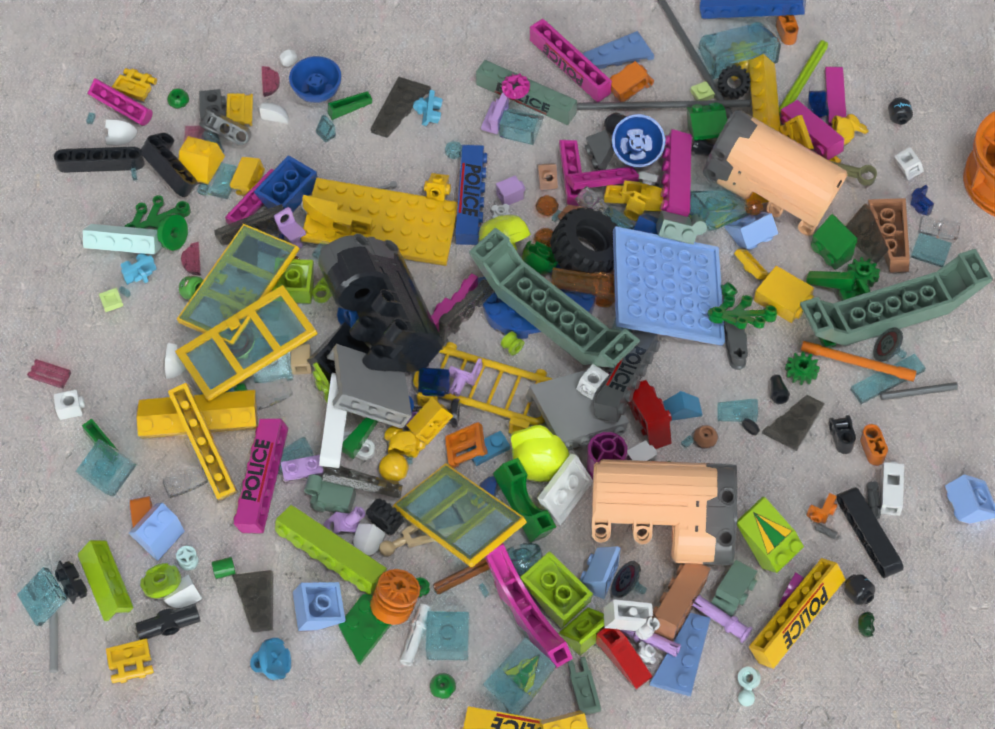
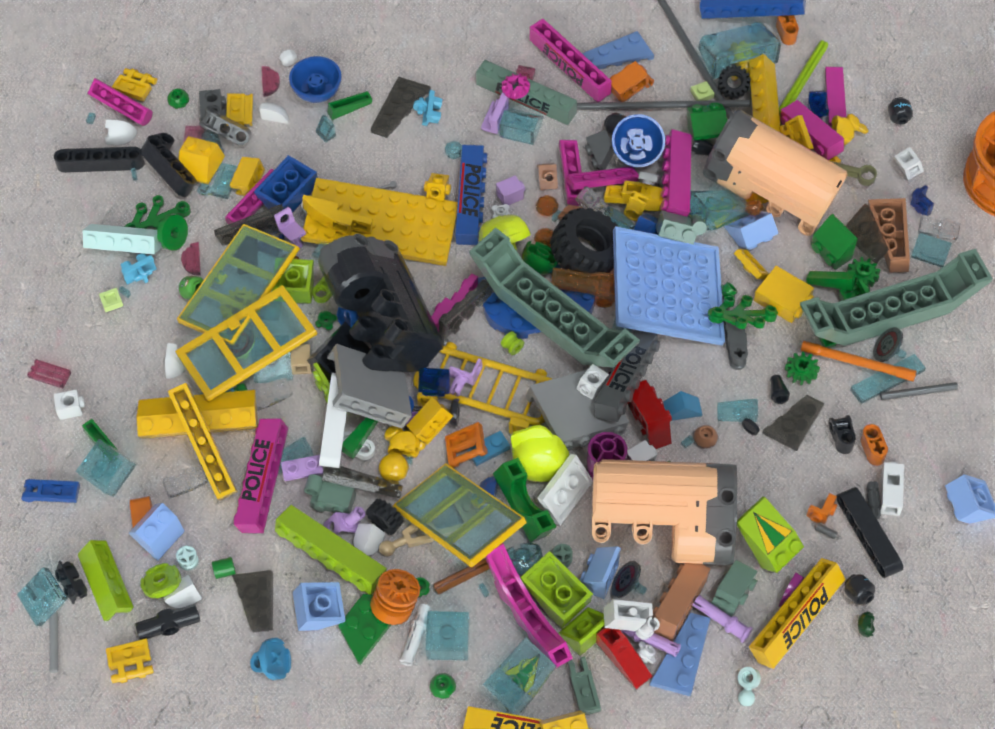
none -> blue plate [21,479,80,503]
none -> green plate [315,311,337,330]
none -> clear pink plate [516,65,535,80]
none -> sand green wheel [553,544,573,568]

